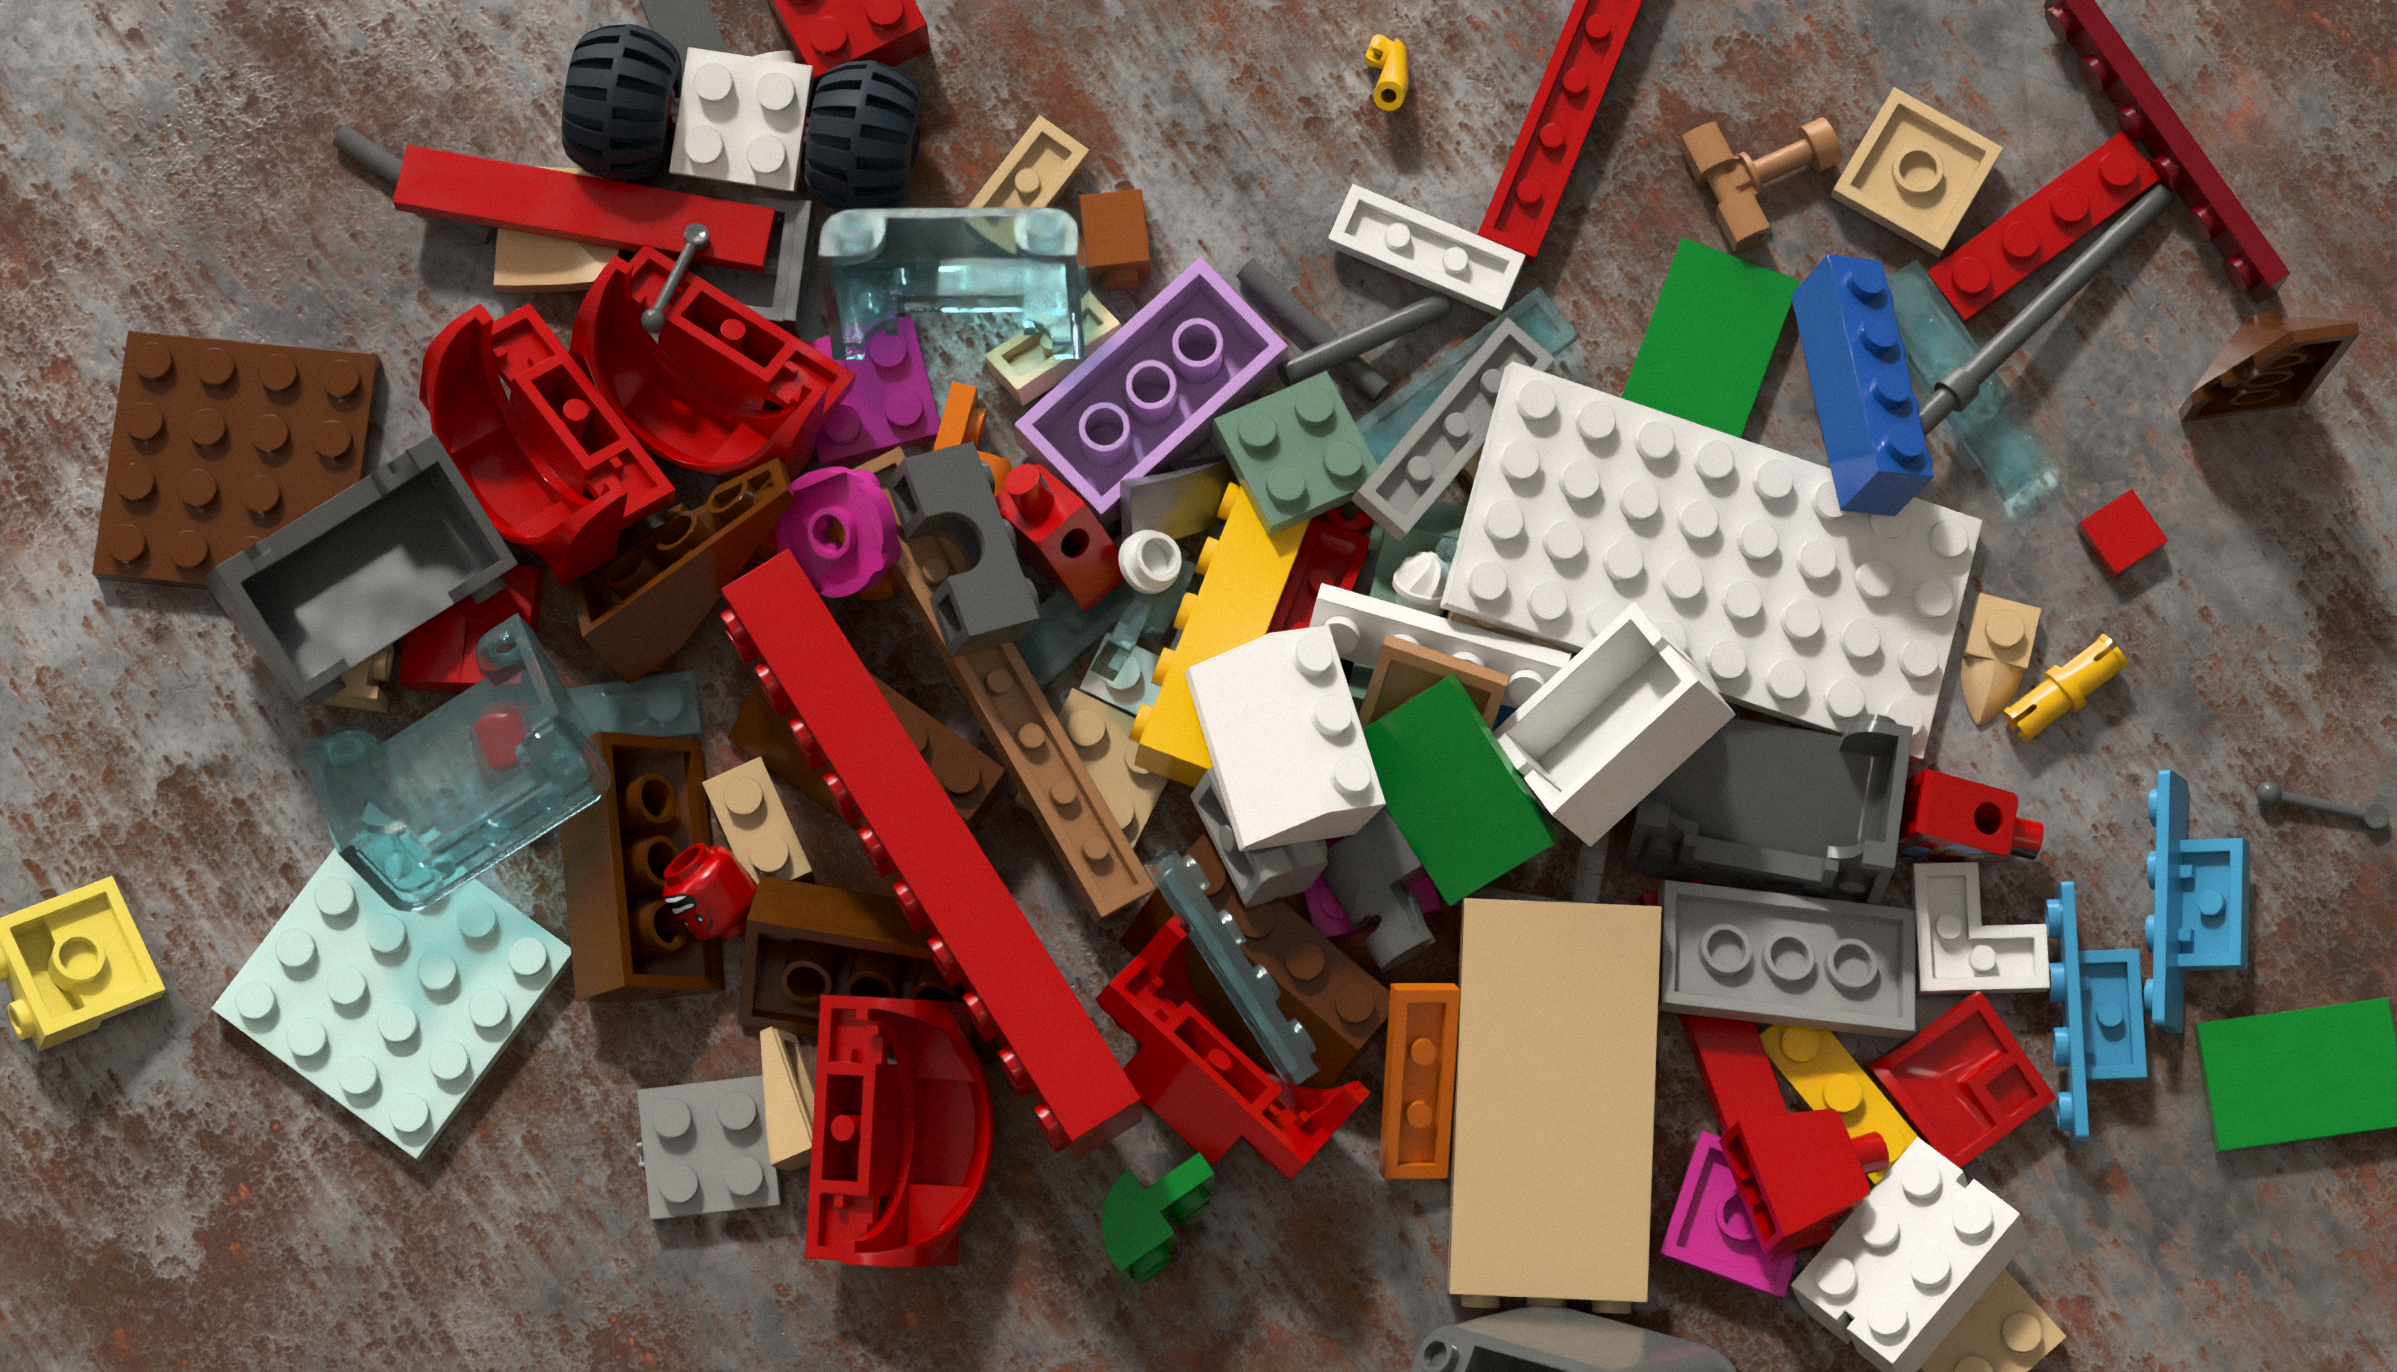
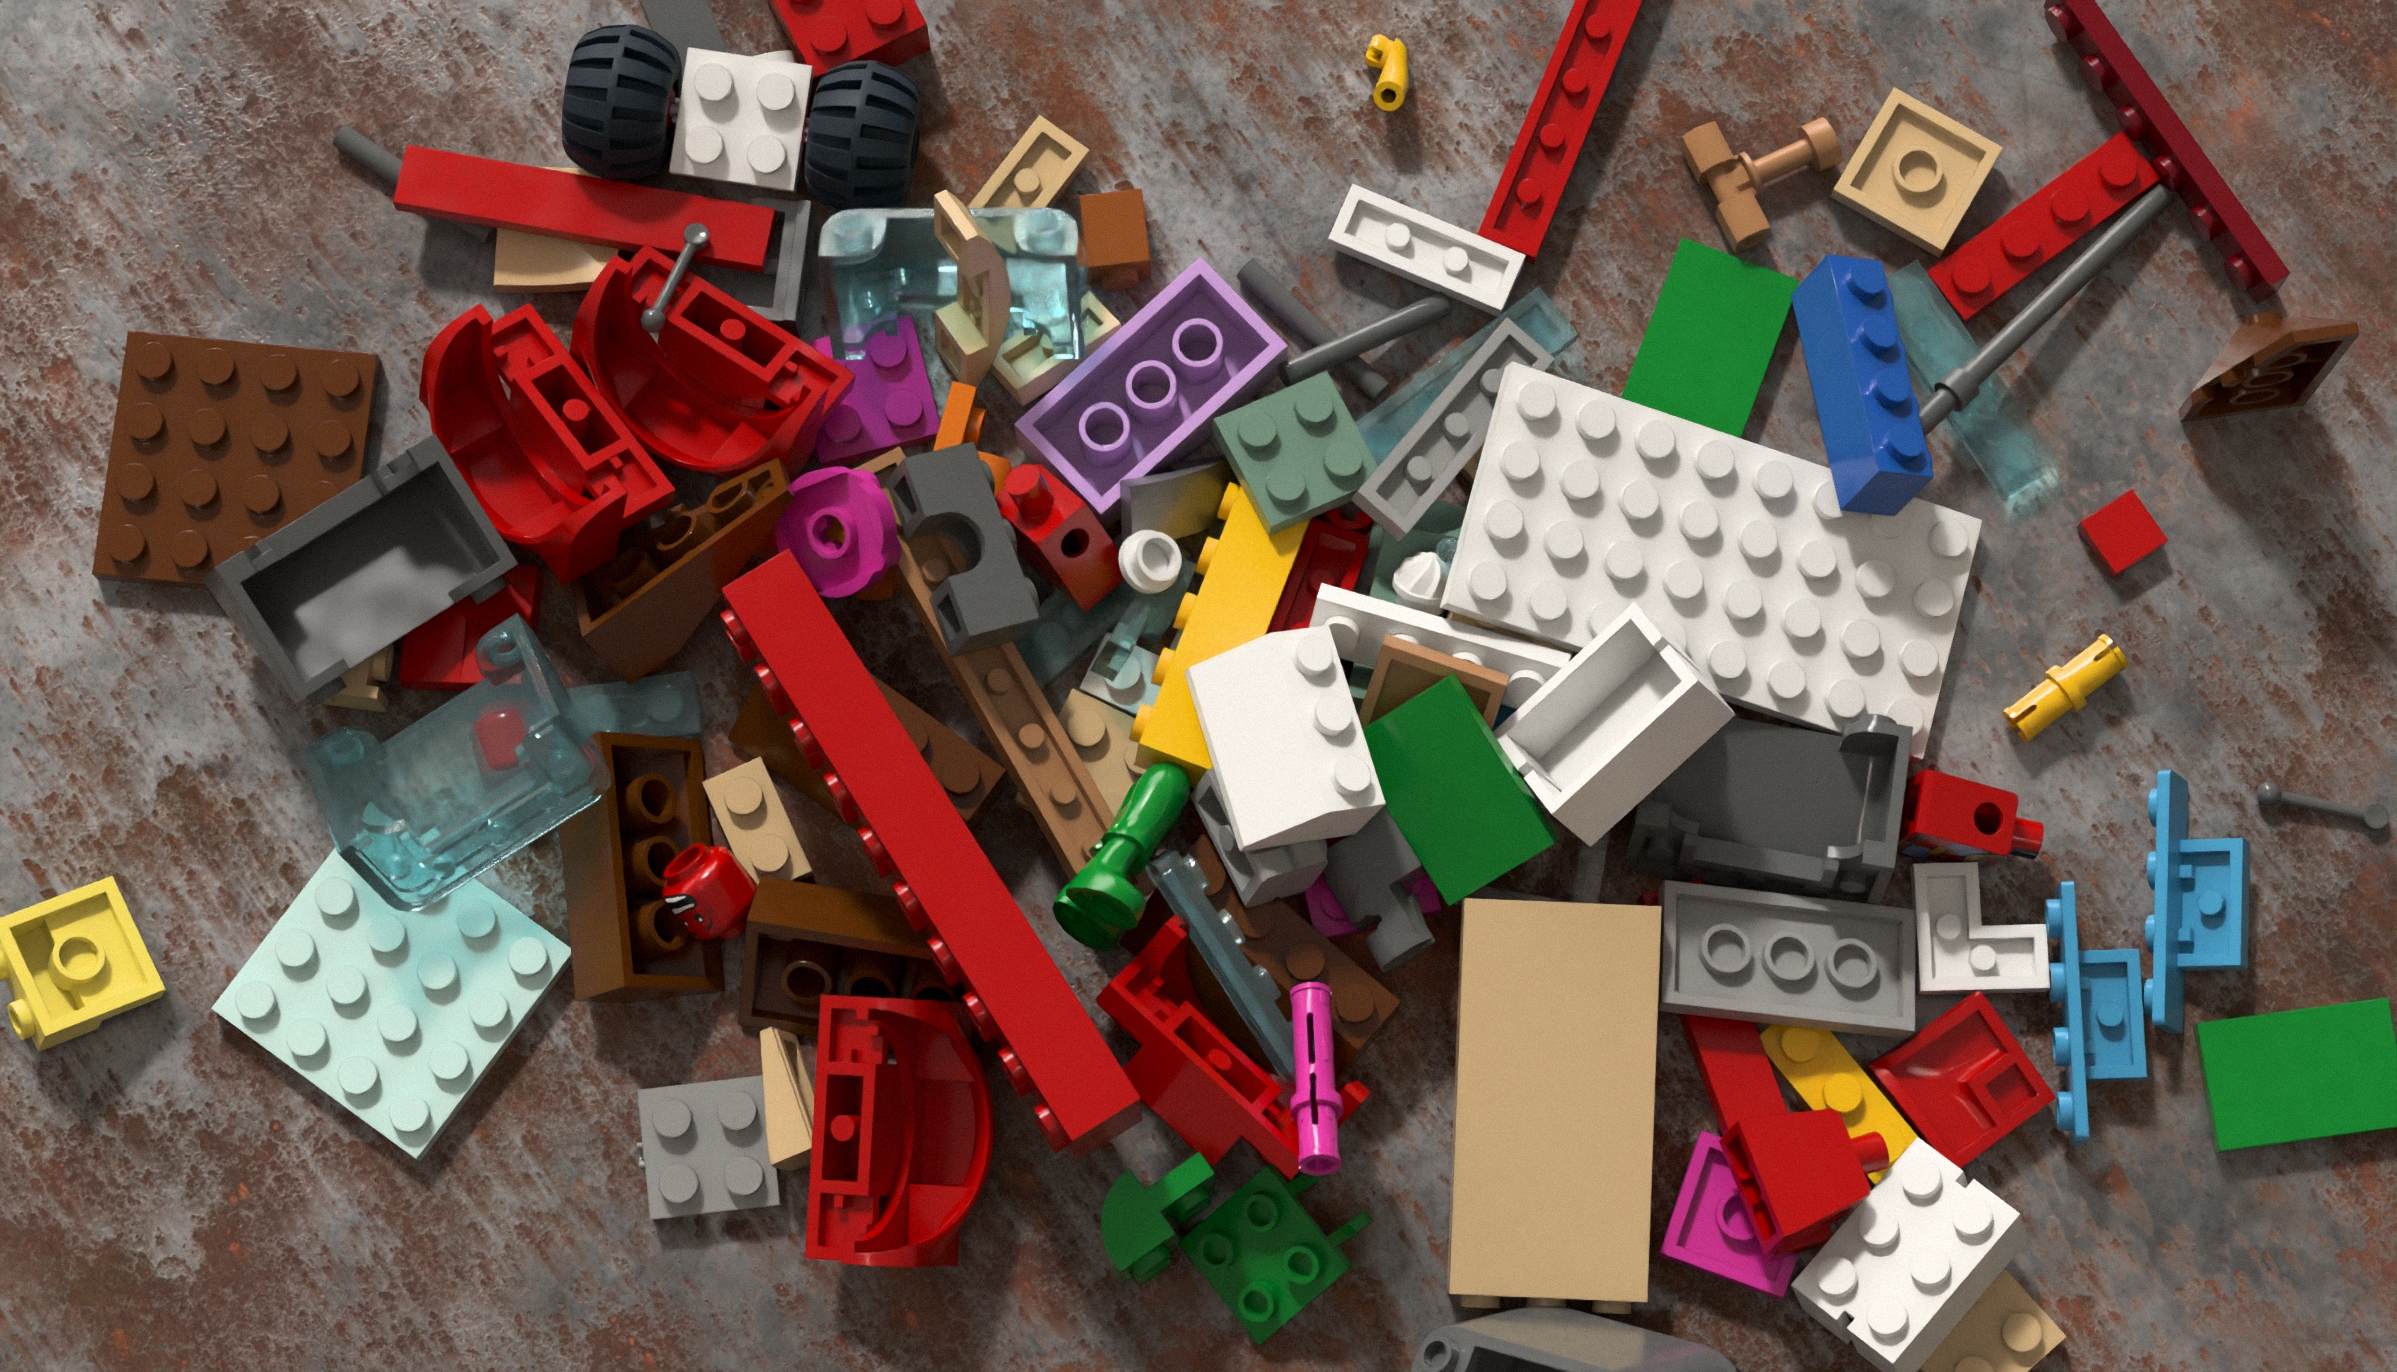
orange plate [1378,983,1460,1179] -> none
tan plate [1960,593,2042,727] -> none
none -> tan slope [934,190,1011,388]
none -> green piece [1052,762,1191,951]
none -> green plate [1178,1164,1373,1345]
none -> dark pink pin [1290,982,1343,1176]

